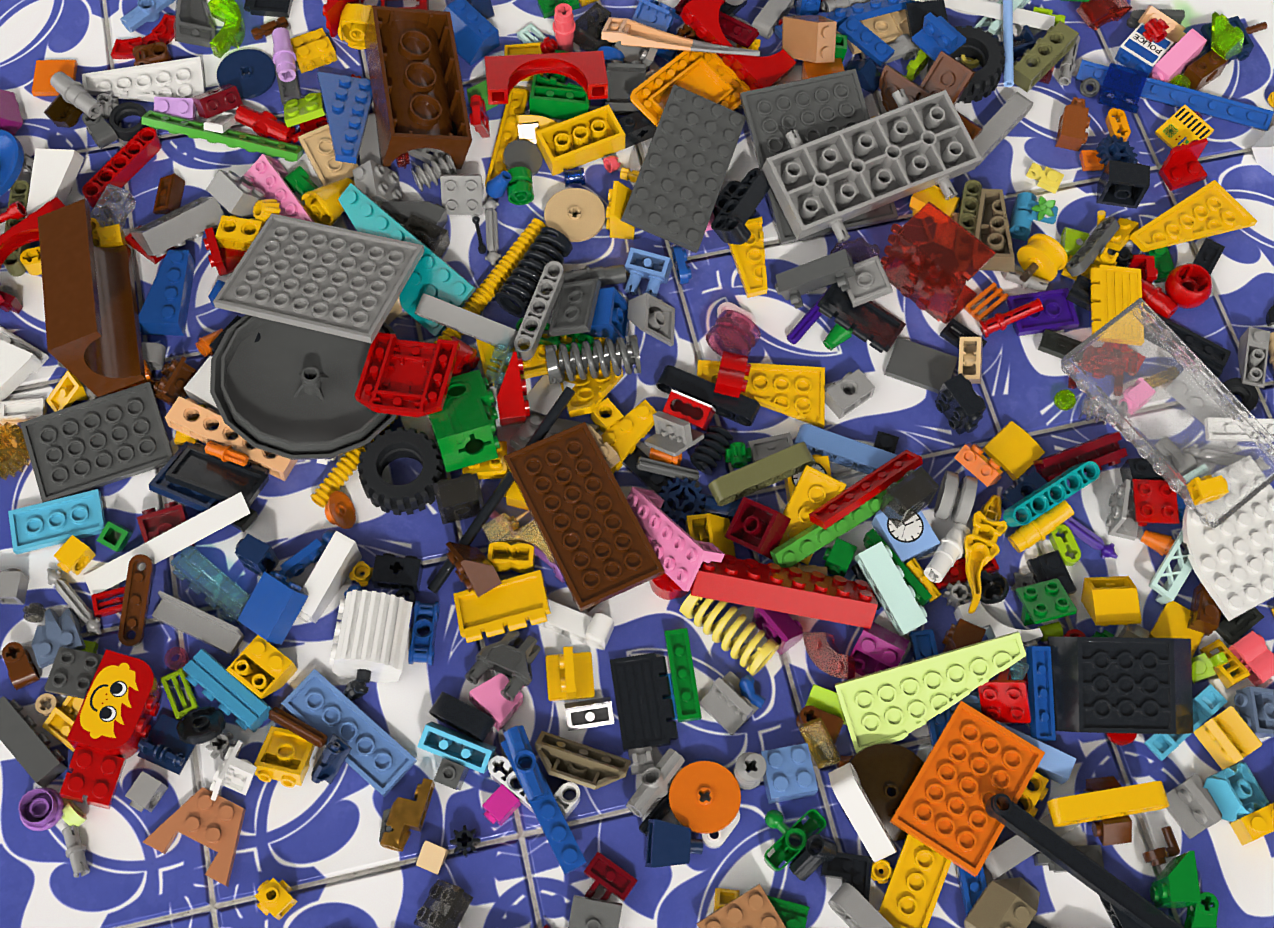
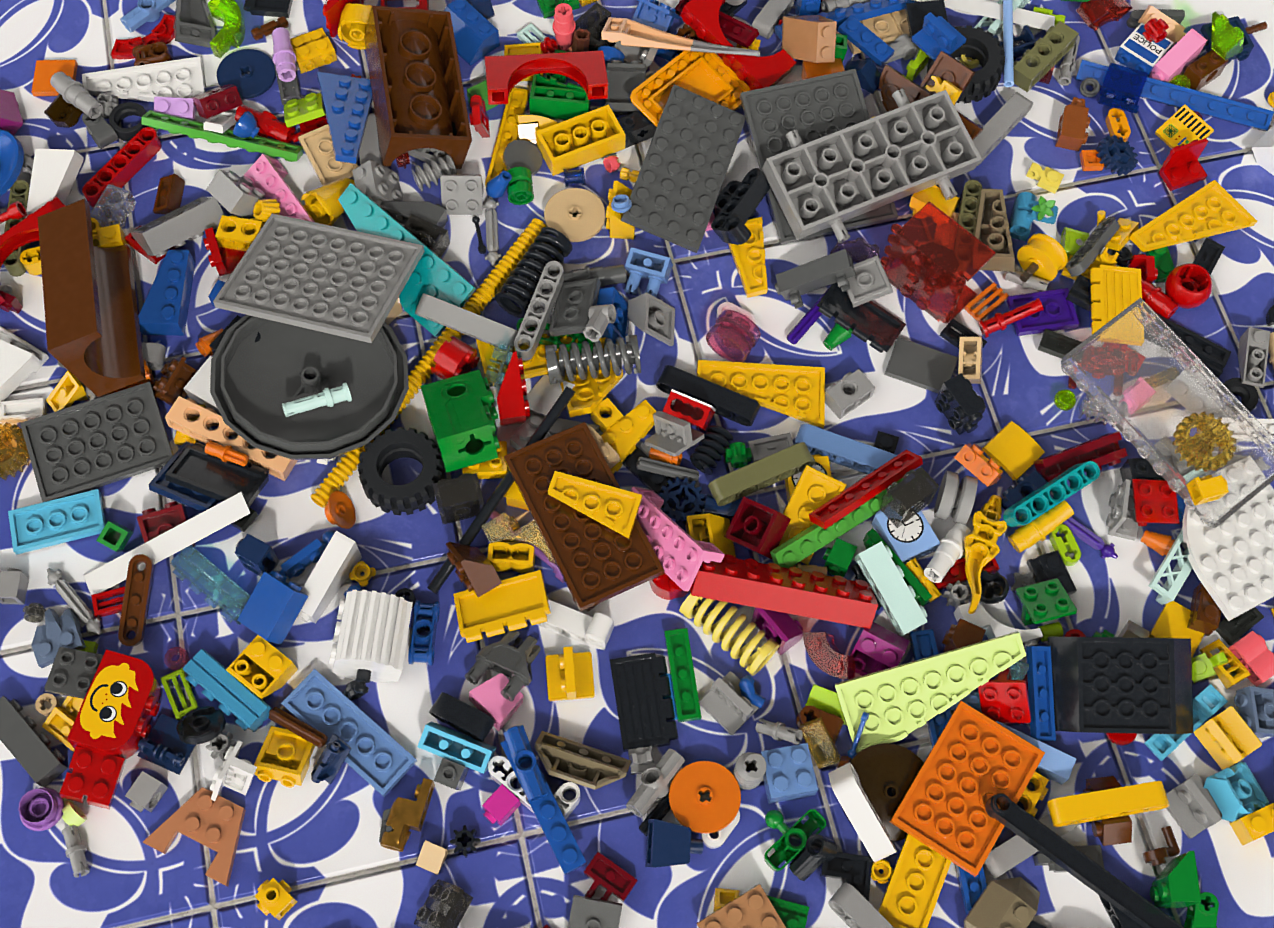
reddish brown piece [2,642,40,690] -> none
yellow brick [54,535,96,576] -> none
light grey panel [152,591,245,656] -> none
green piece [283,166,319,196] -> none
red wedge [355,332,460,418] -> none
black brick [371,553,423,592] -> none
flat silver slope [564,697,615,731] -> none
blue plate [672,246,692,285] -> none
red brick [714,351,751,398] -> none
yellow slope [1081,576,1142,626] -> none
black brick [1097,160,1150,209] -> none
none -> blue brick [233,111,260,139]
none -> light aqua pin [282,382,352,417]
none -> yellow wing [548,471,642,539]
none -> copper piece [567,28,591,52]
none -> light grey piece [583,304,616,342]
none -> medium blue plate [611,194,632,213]
none -> light grey pin [756,718,803,745]
none -> blue hinge [847,712,869,758]
none -> yellow plate [925,76,962,104]
none -> clear yellow gear [1172,411,1237,473]

